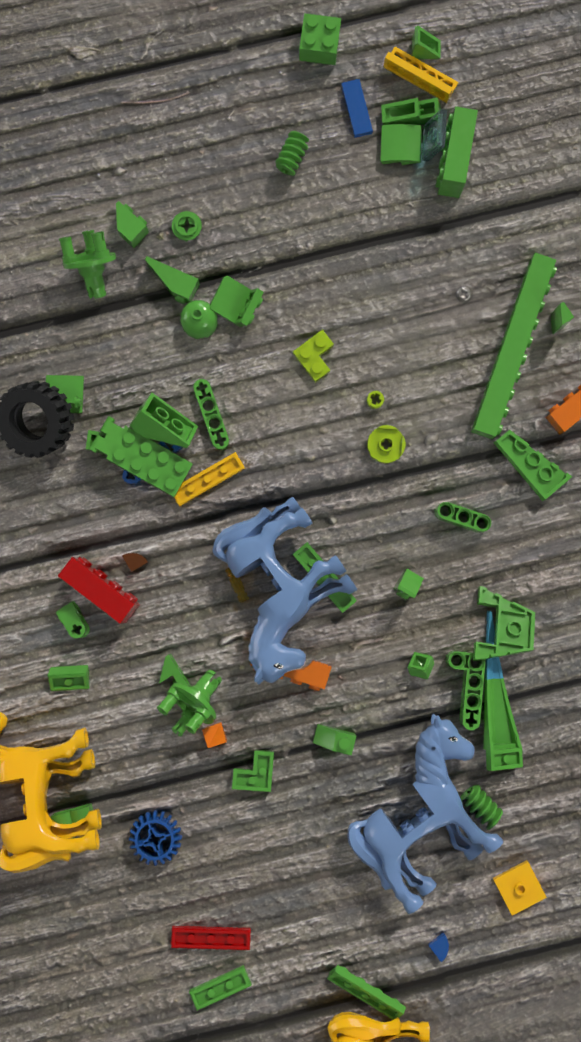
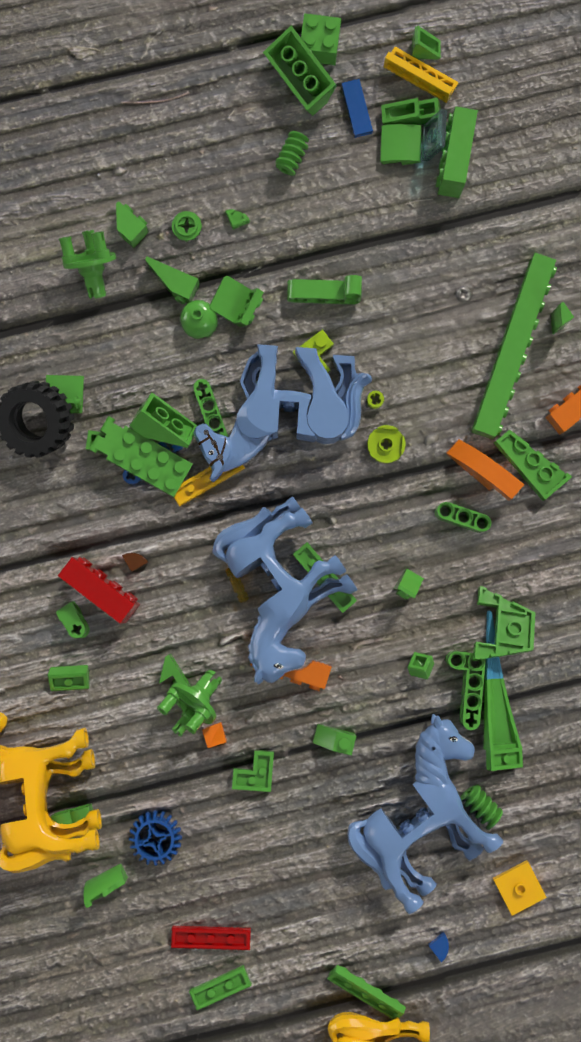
none -> bright green slope [84,863,128,908]
none -> medium blue animal [194,344,372,482]
none -> bright green tile [225,209,250,230]
none -> bright green slope [263,25,337,116]
none -> bright green beam [287,275,362,304]
none -> orange slope [446,439,524,501]

